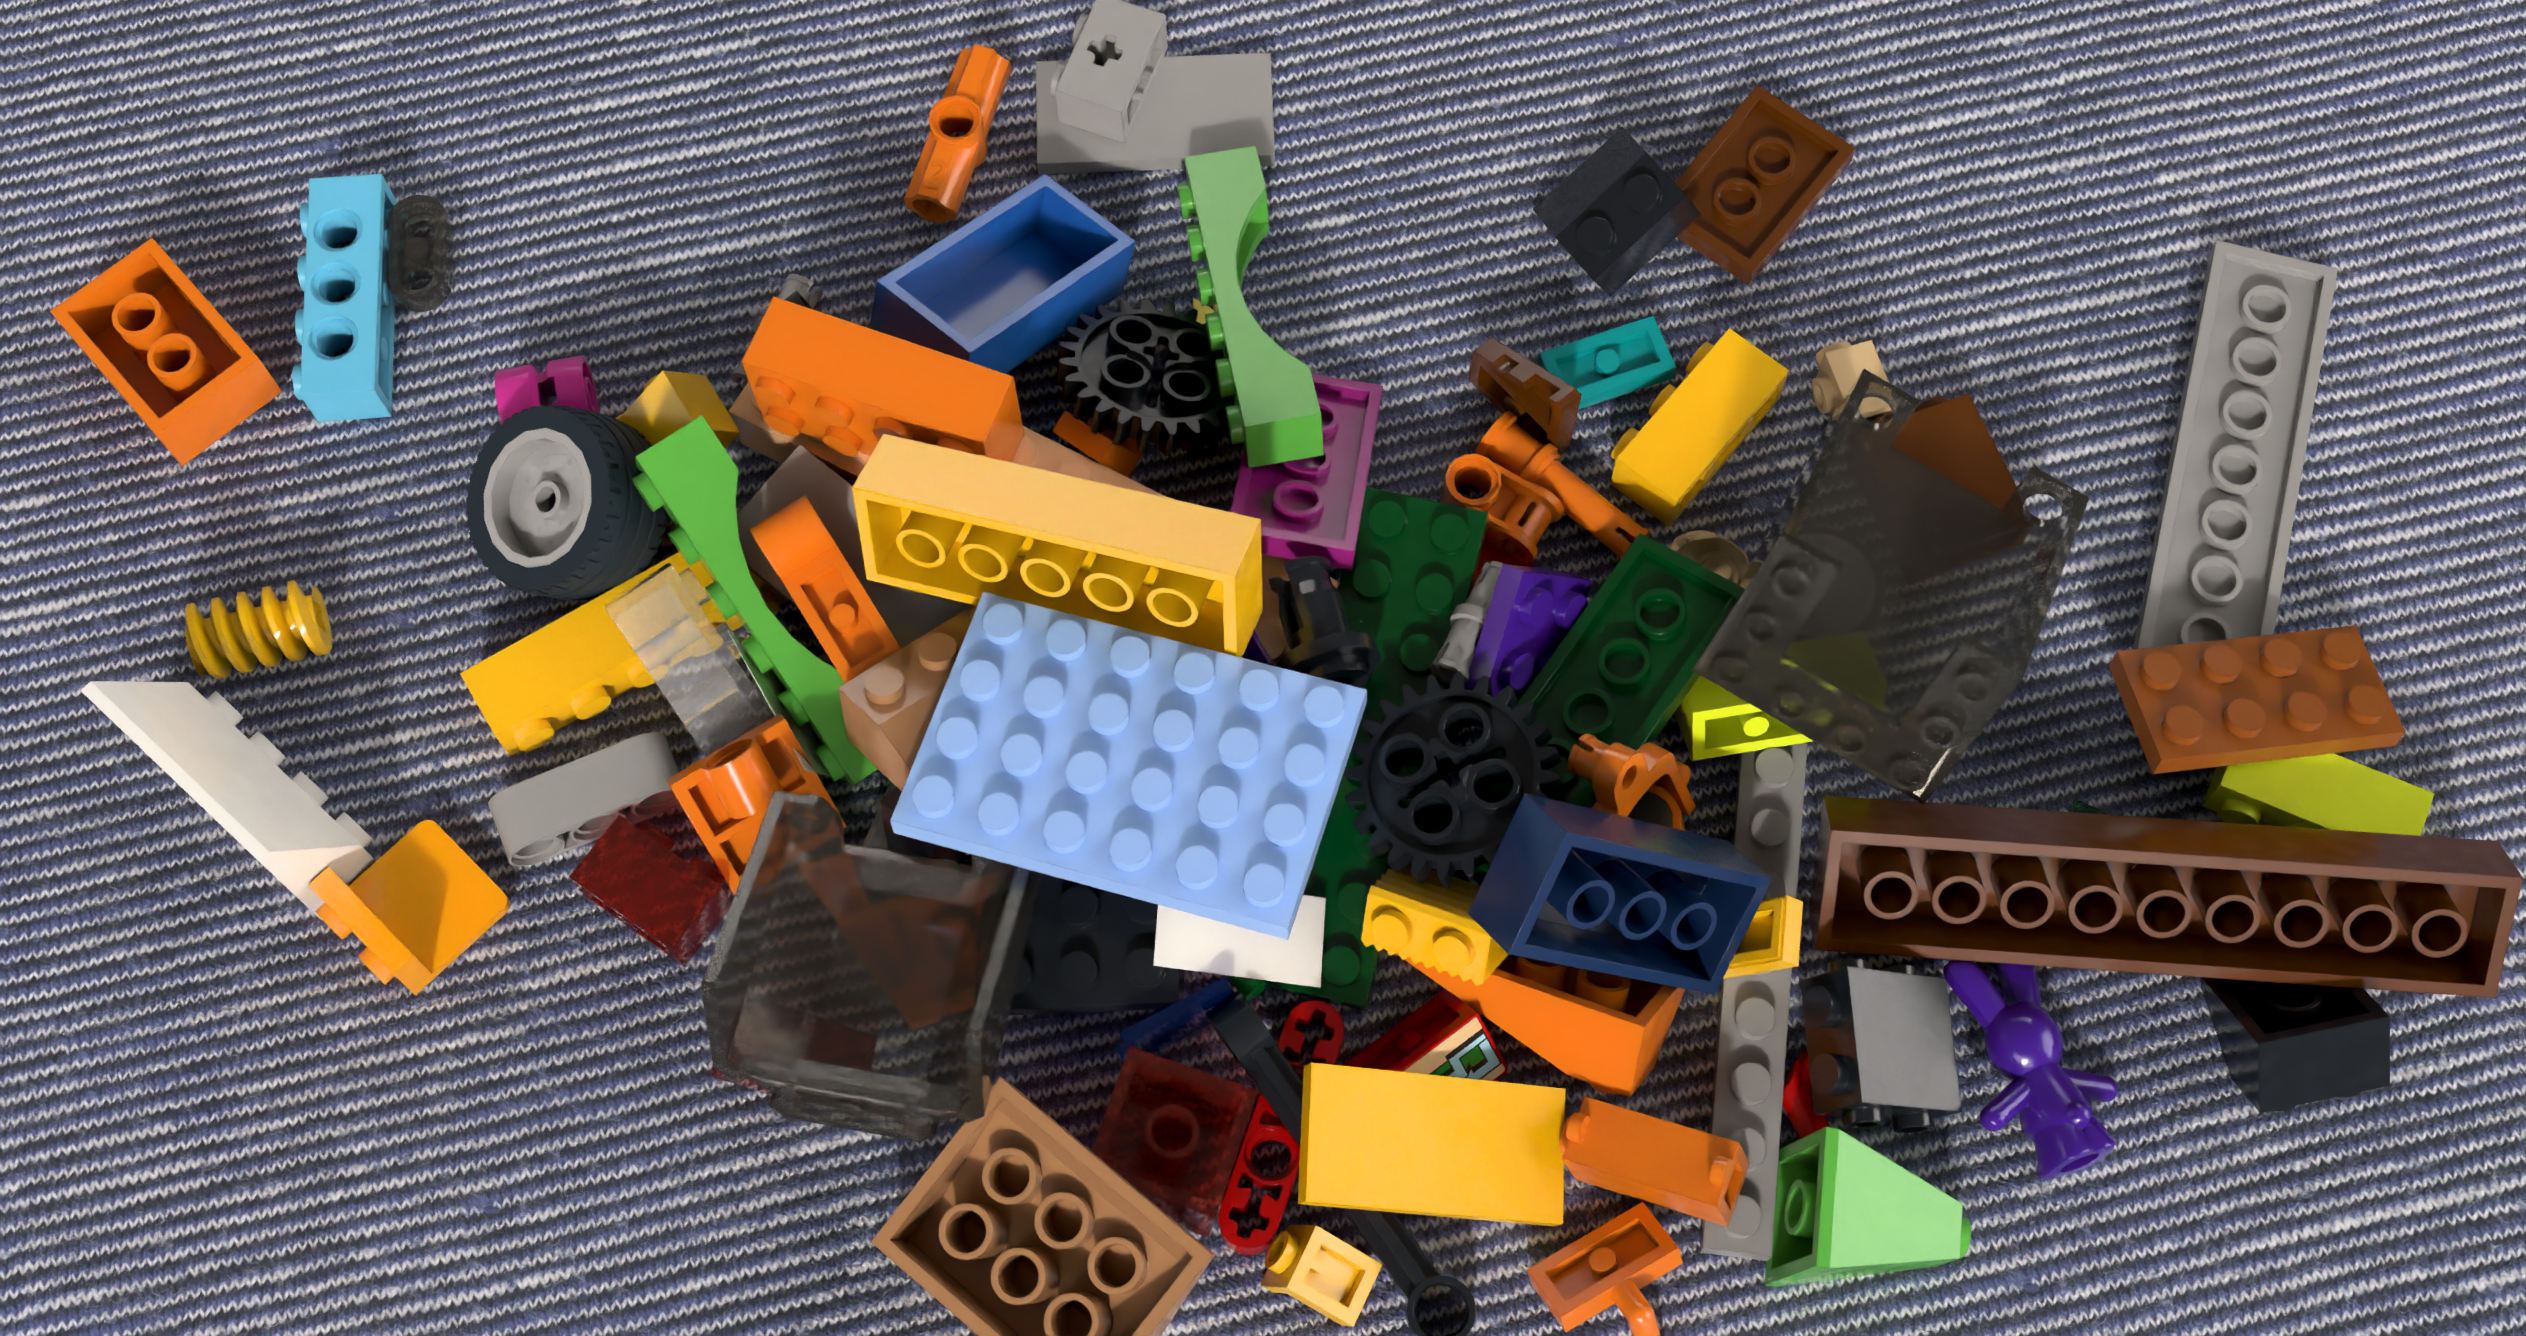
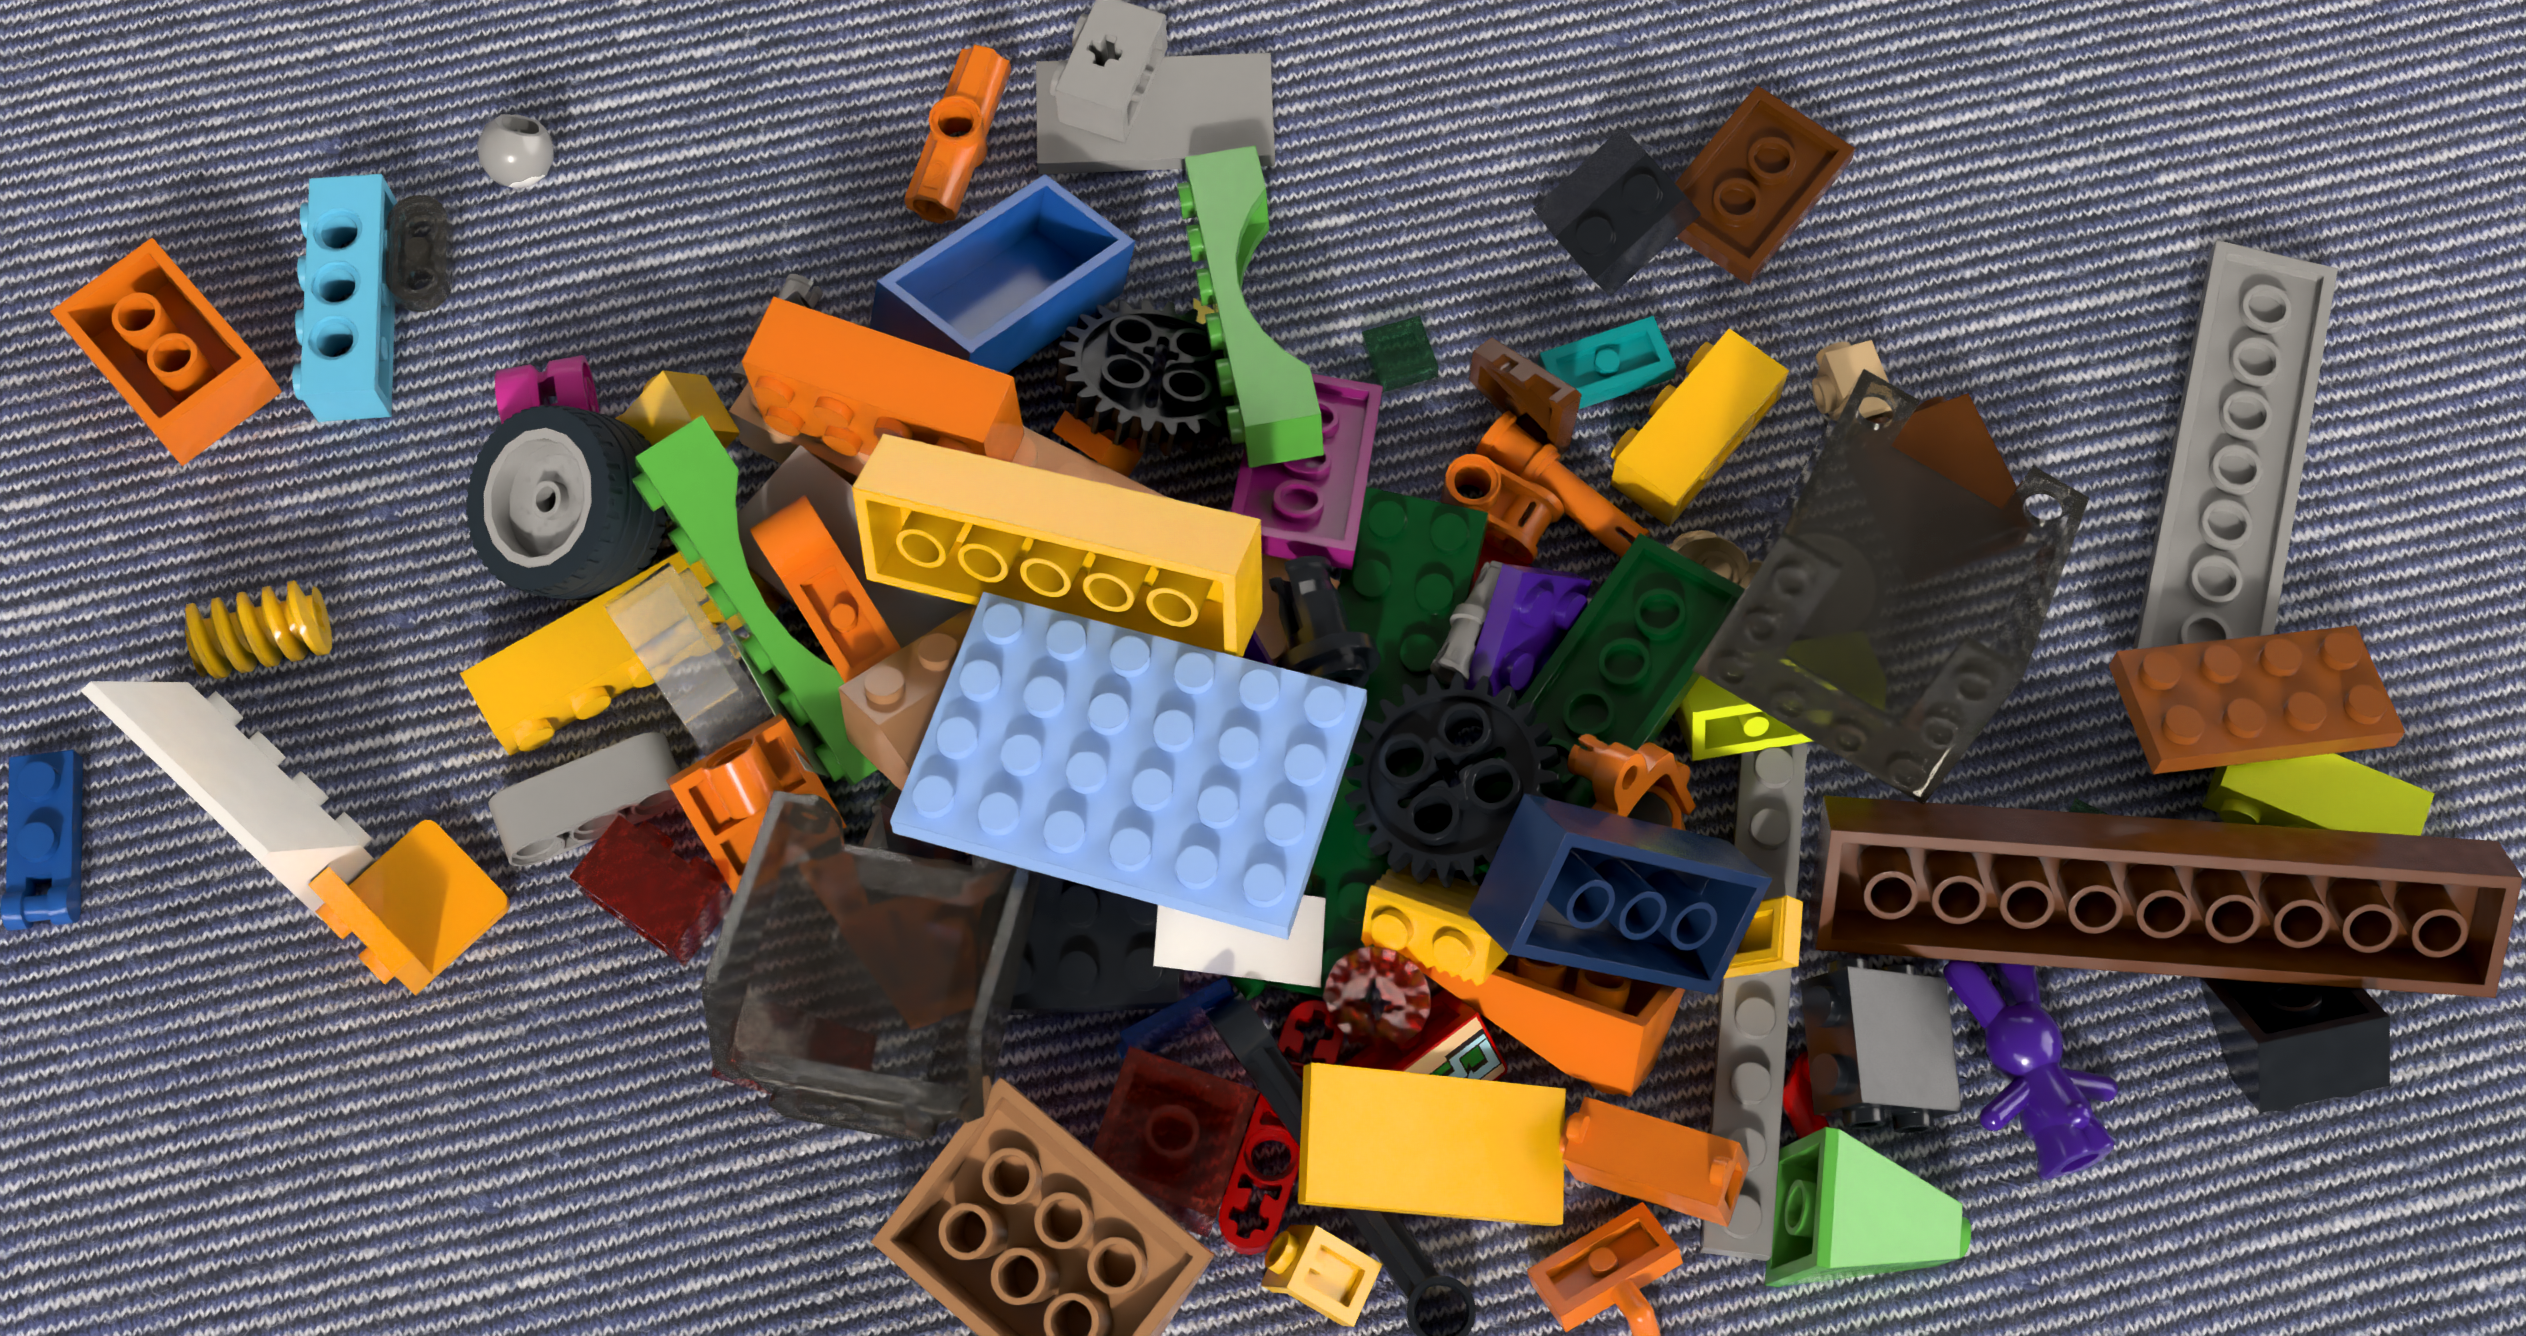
none -> blue plate [0,749,83,931]
none -> light grey piece [477,114,554,188]
none -> clear red gear [1322,947,1431,1053]
none -> clear green tile [1361,315,1439,393]

